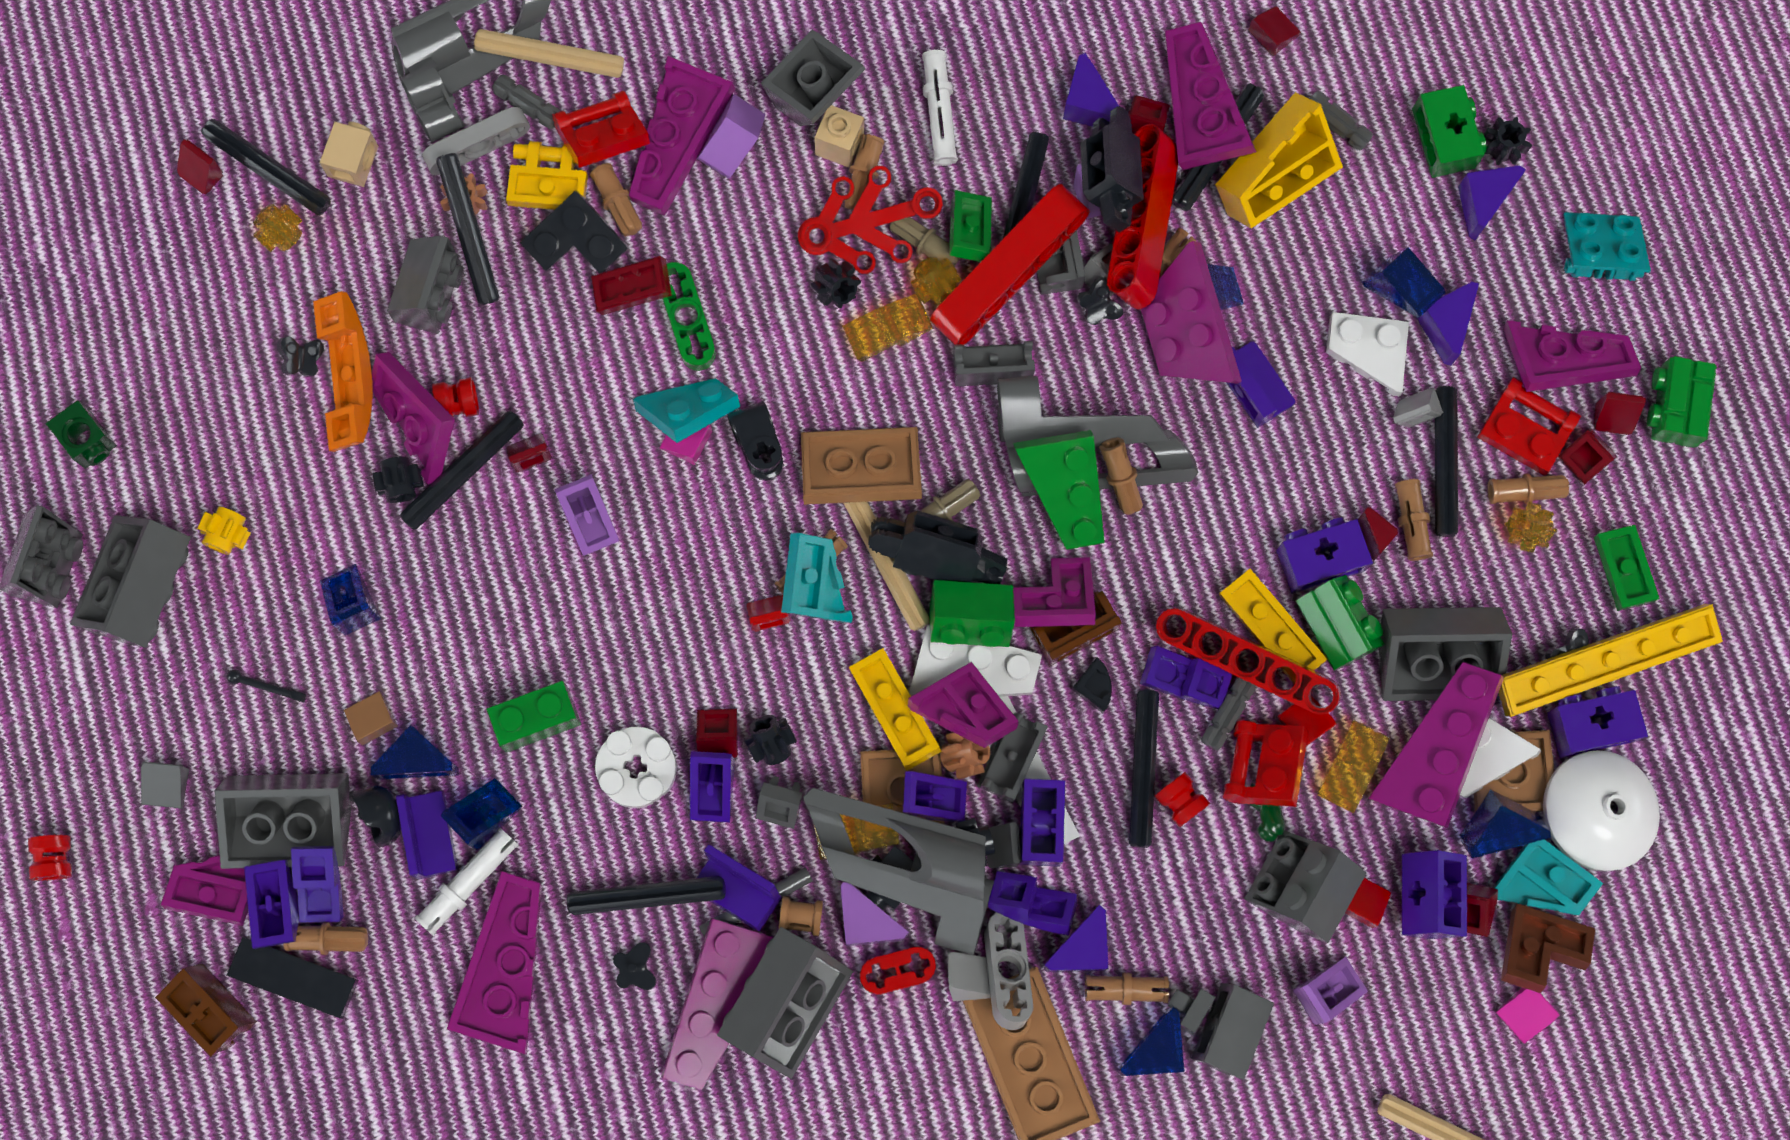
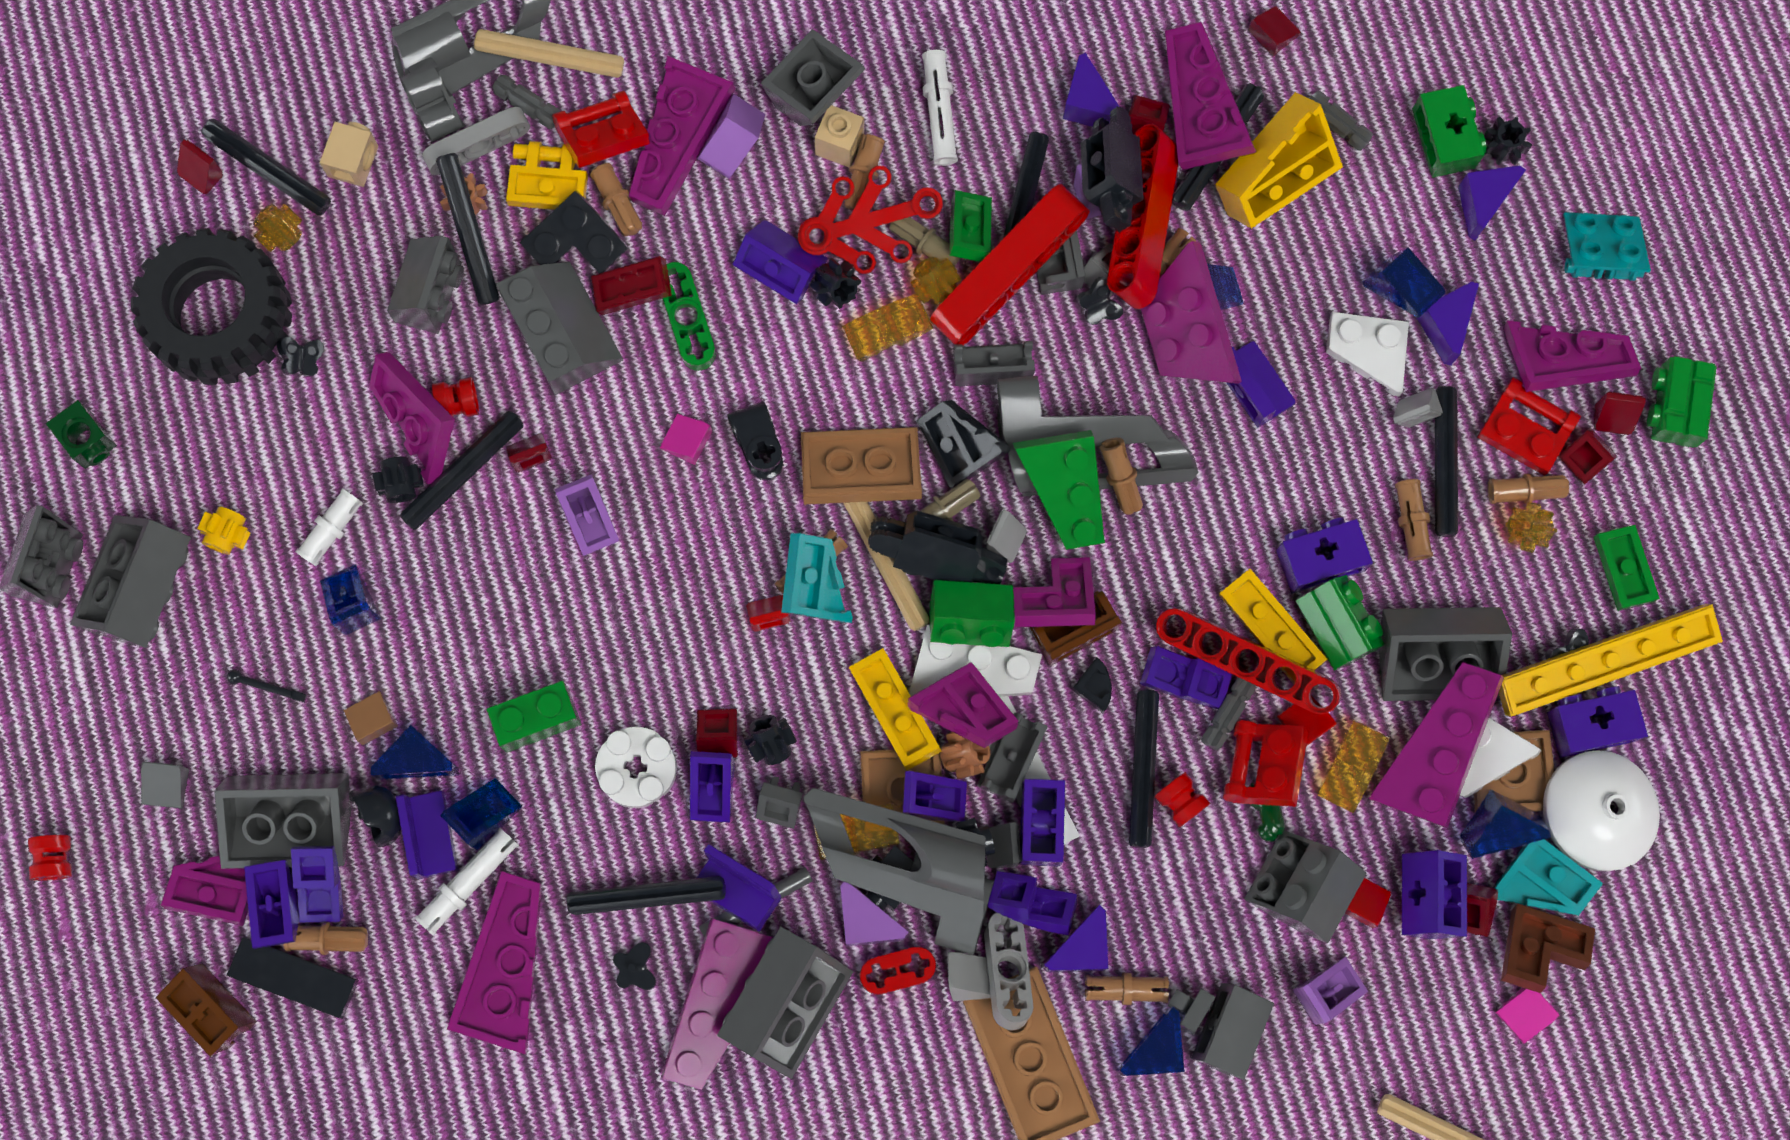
orange slope [313,291,373,452] -> none
teal wing [633,378,740,443] -> none
medium nougat bush [779,896,823,936] -> none
dark red slope [1357,507,1399,561] -> none
none -> black tyre [131,228,292,385]
none -> white pin [295,488,363,566]
none -> dark grey slope [496,262,623,395]
none -> dark purple panel [732,220,828,304]
none -> black wing [916,400,1011,488]
none -> light grey slope [985,510,1026,563]

